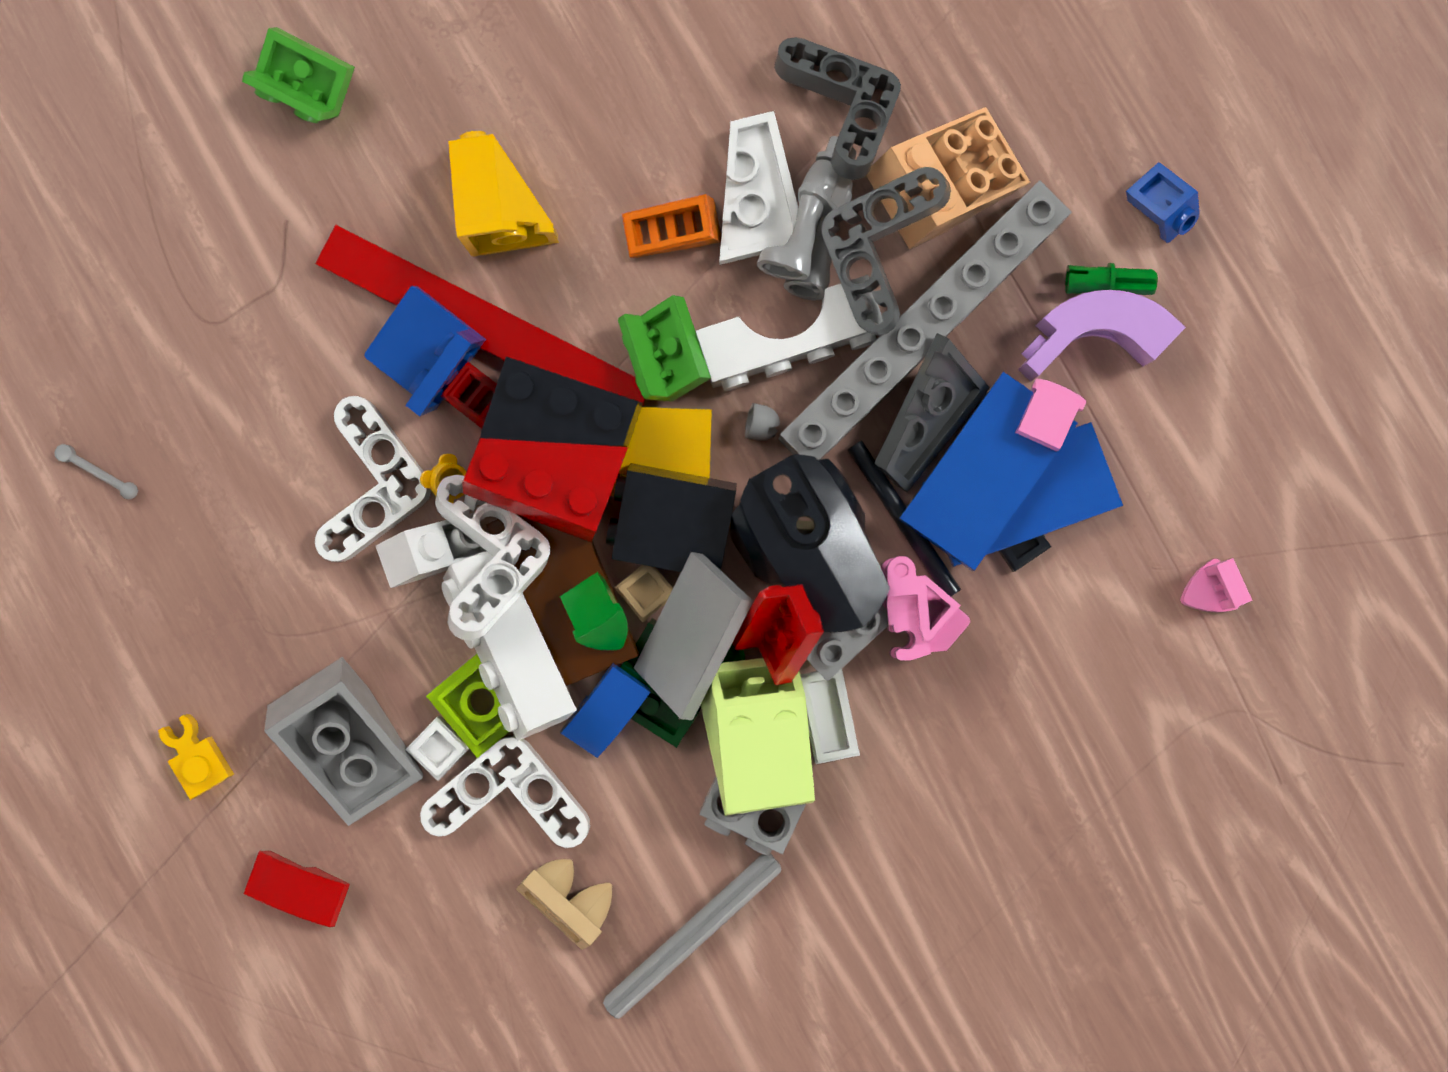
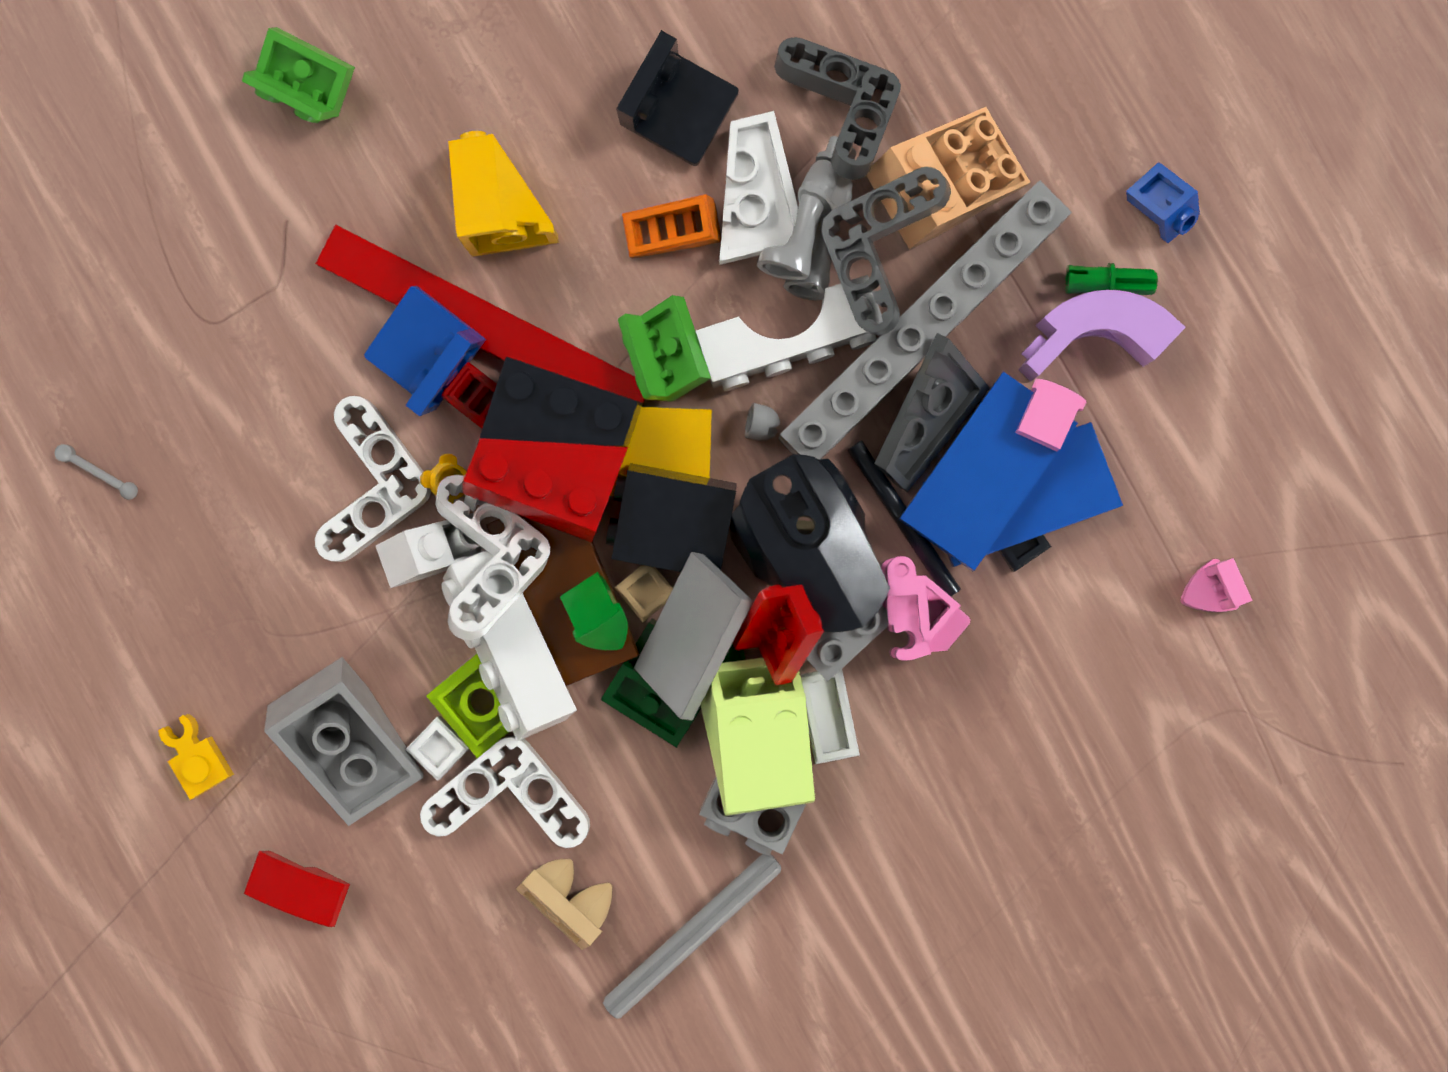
blue slope [560,663,650,758] -> none
none -> black bracket [616,30,739,166]

